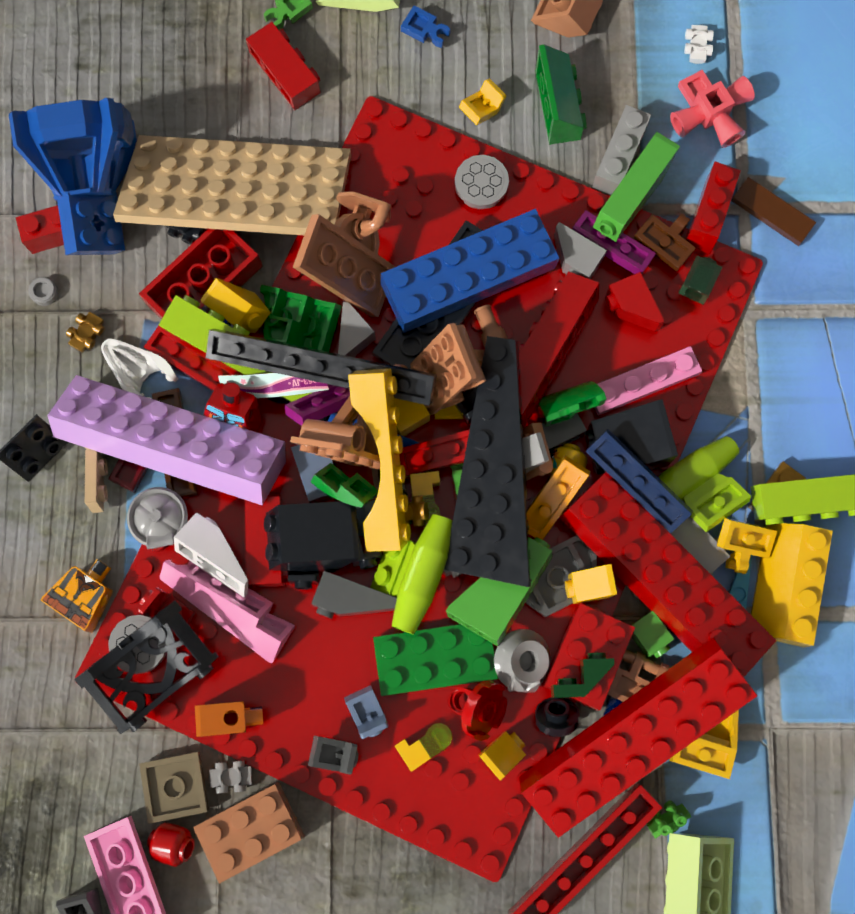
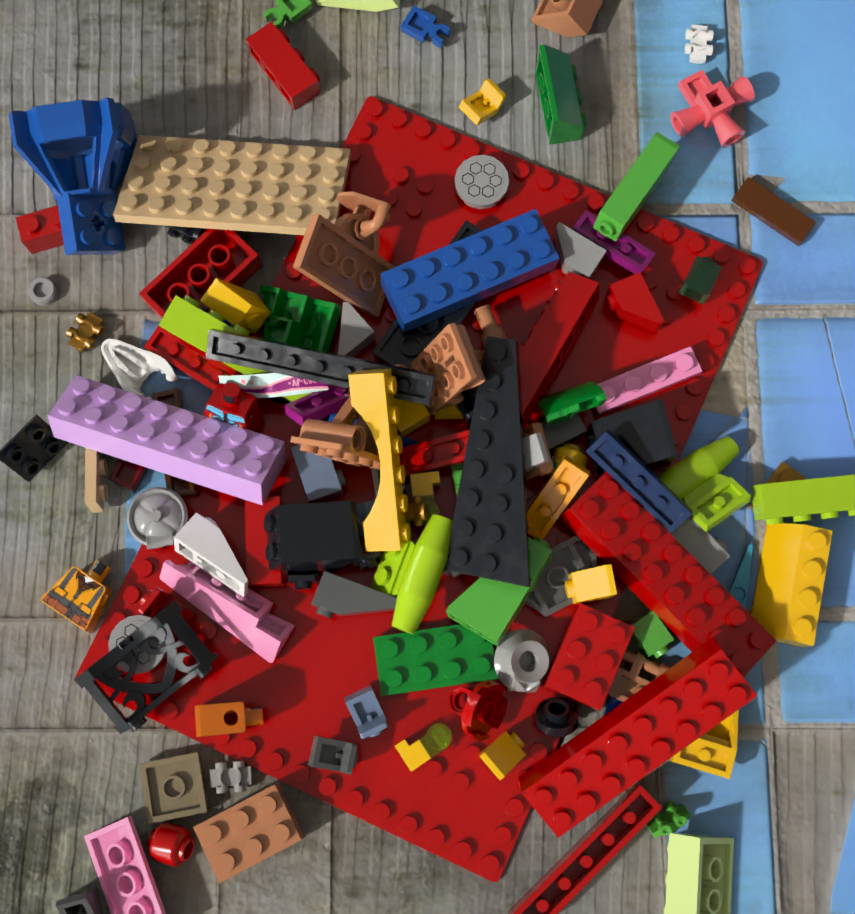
green slope [311,463,378,508] -> none
dark green slope [551,653,614,698] -> none
light grey brick [592,105,651,196] -> none
reddish brown plate [634,213,696,271] -> none
red brick [686,161,741,254] -> none
yellow plate [716,518,777,574] -> none

